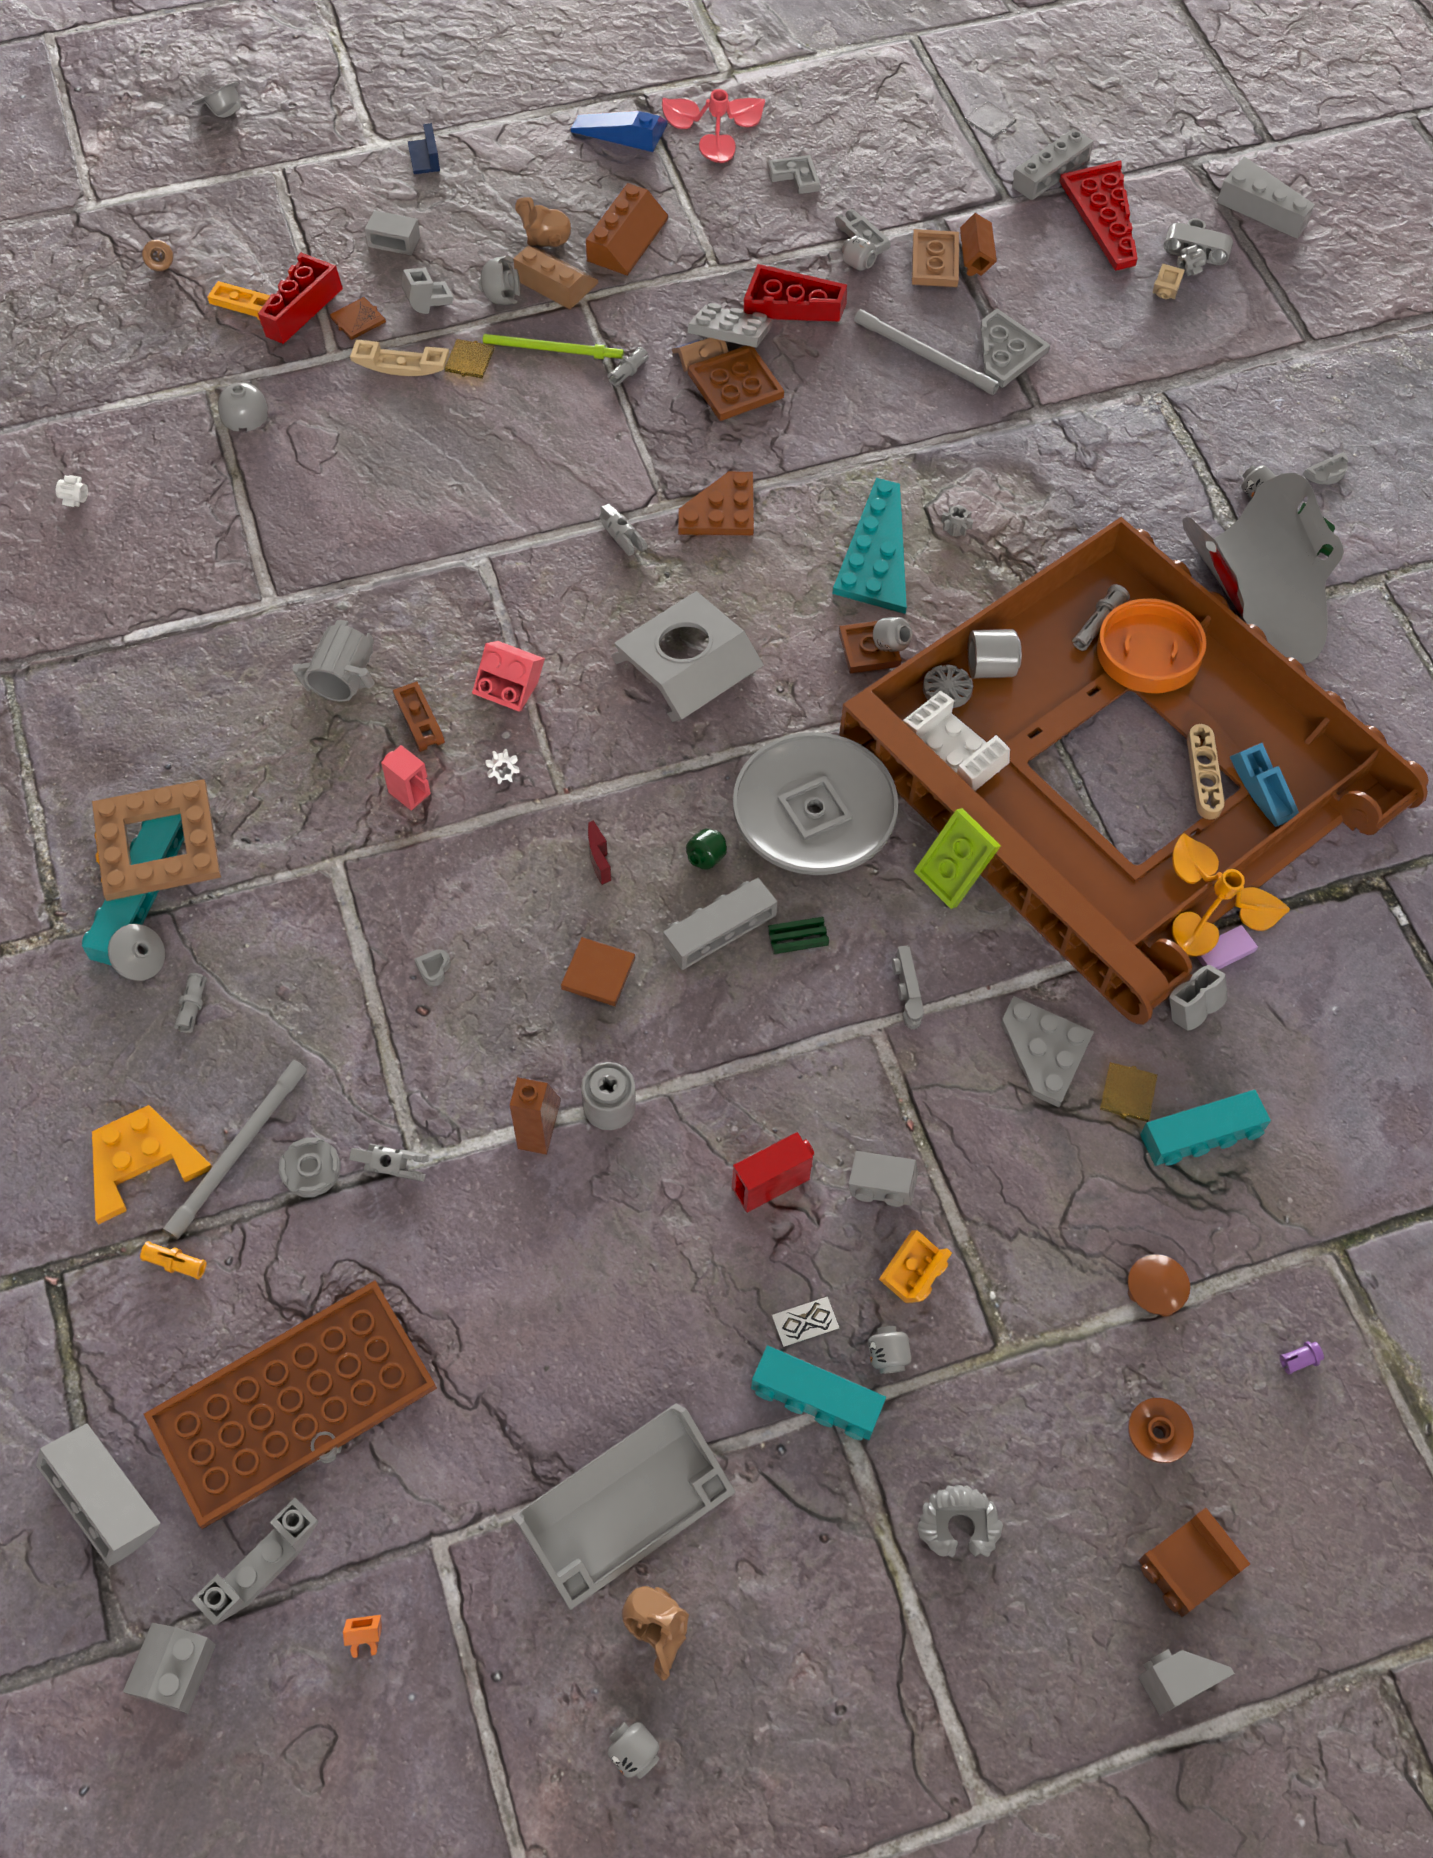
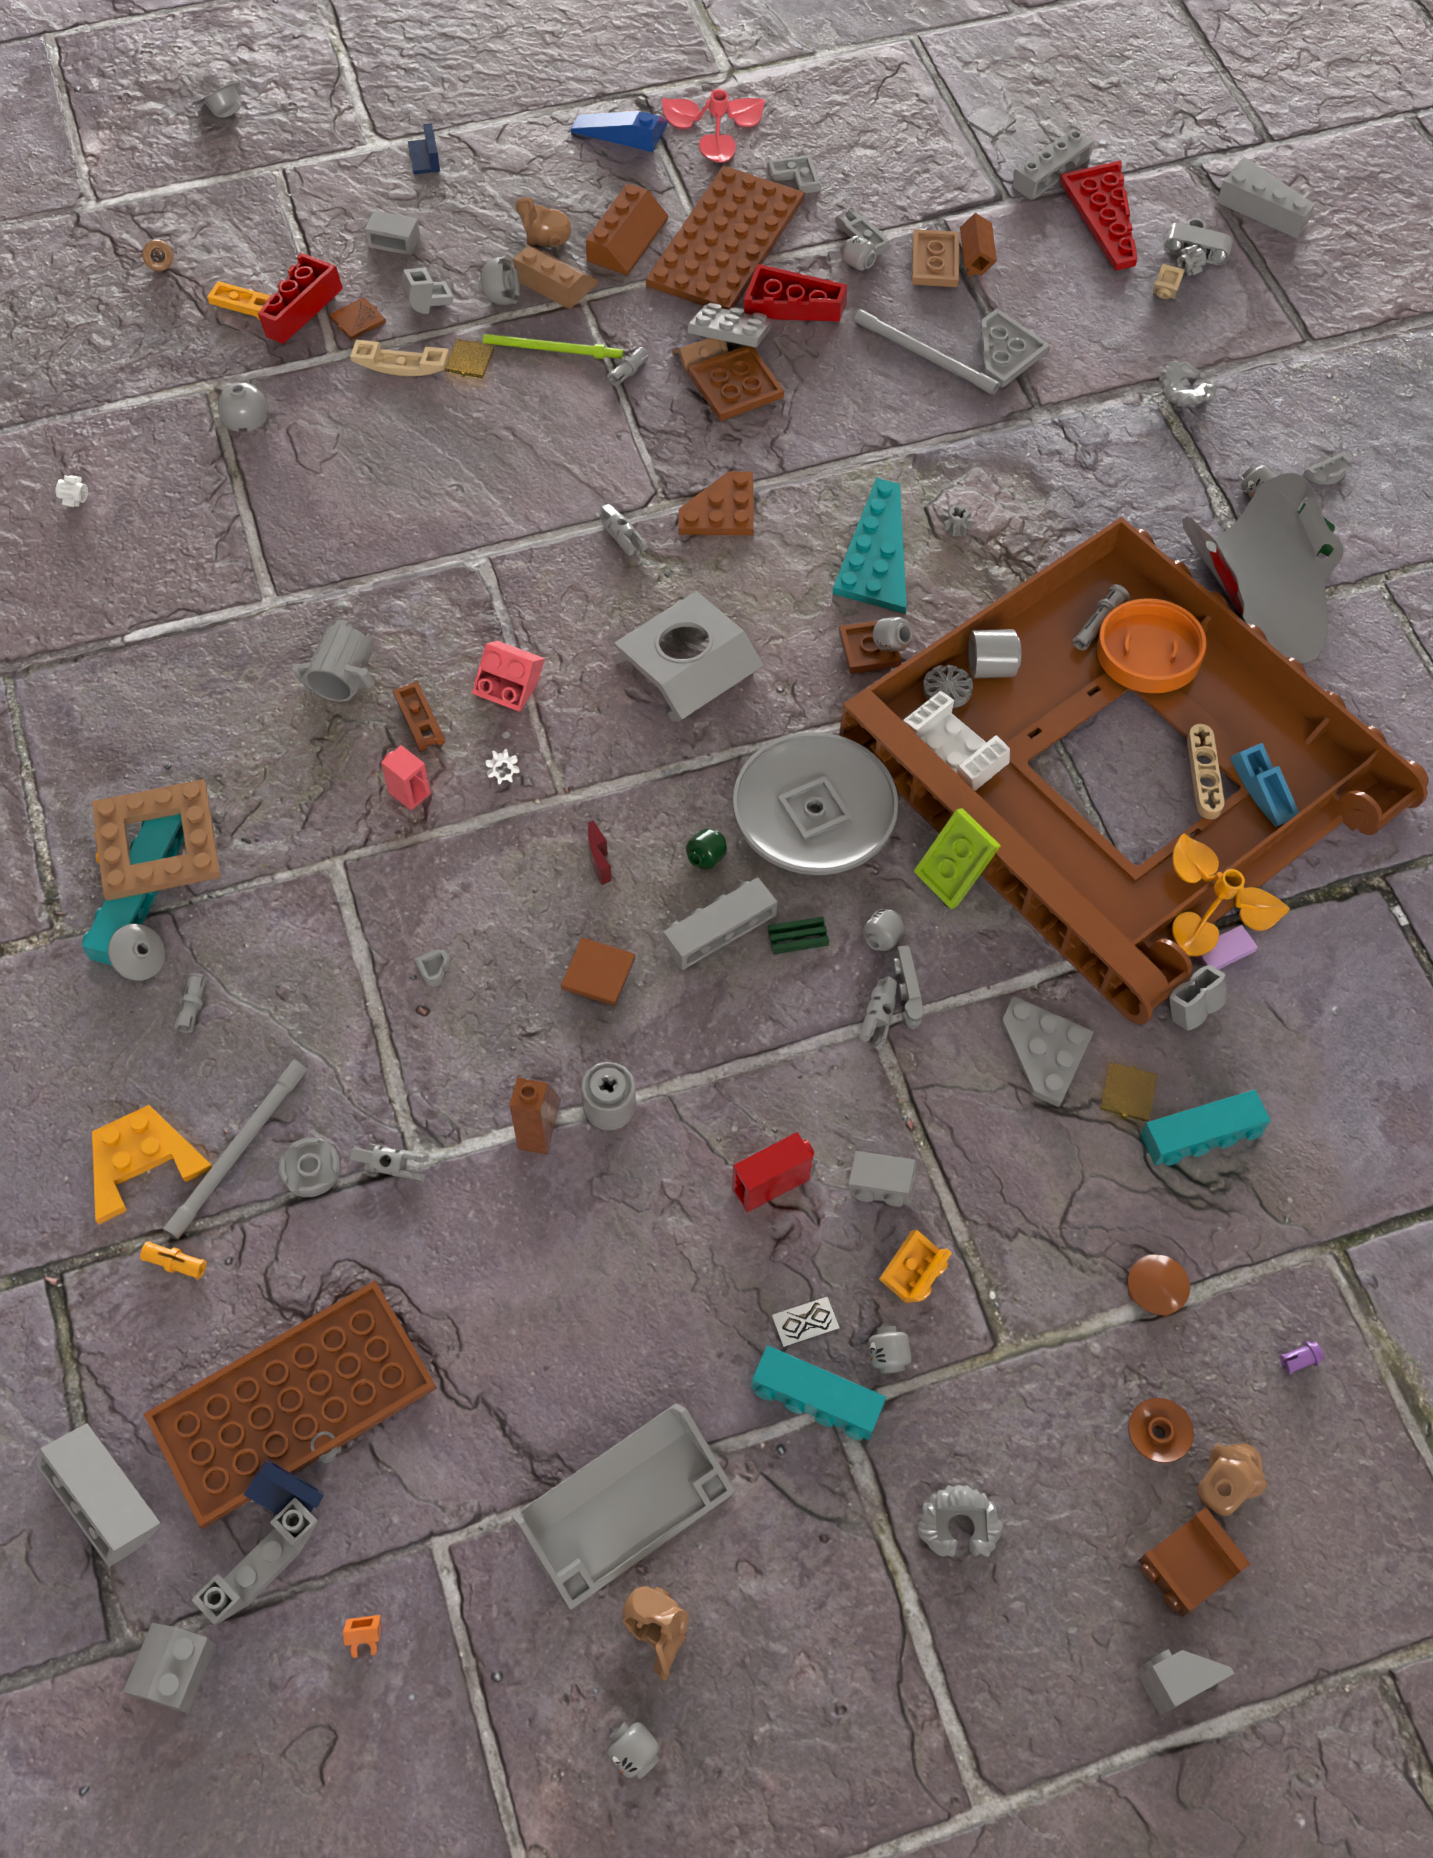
none -> dark blue panel [244,1459,324,1515]
none -> dark orange plate [646,165,804,310]
none -> light grey hinge [859,977,897,1050]
none -> light grey head [863,909,905,951]
none -> light grey piece [1159,361,1217,407]
none -> medium nougat head [1197,1443,1268,1516]

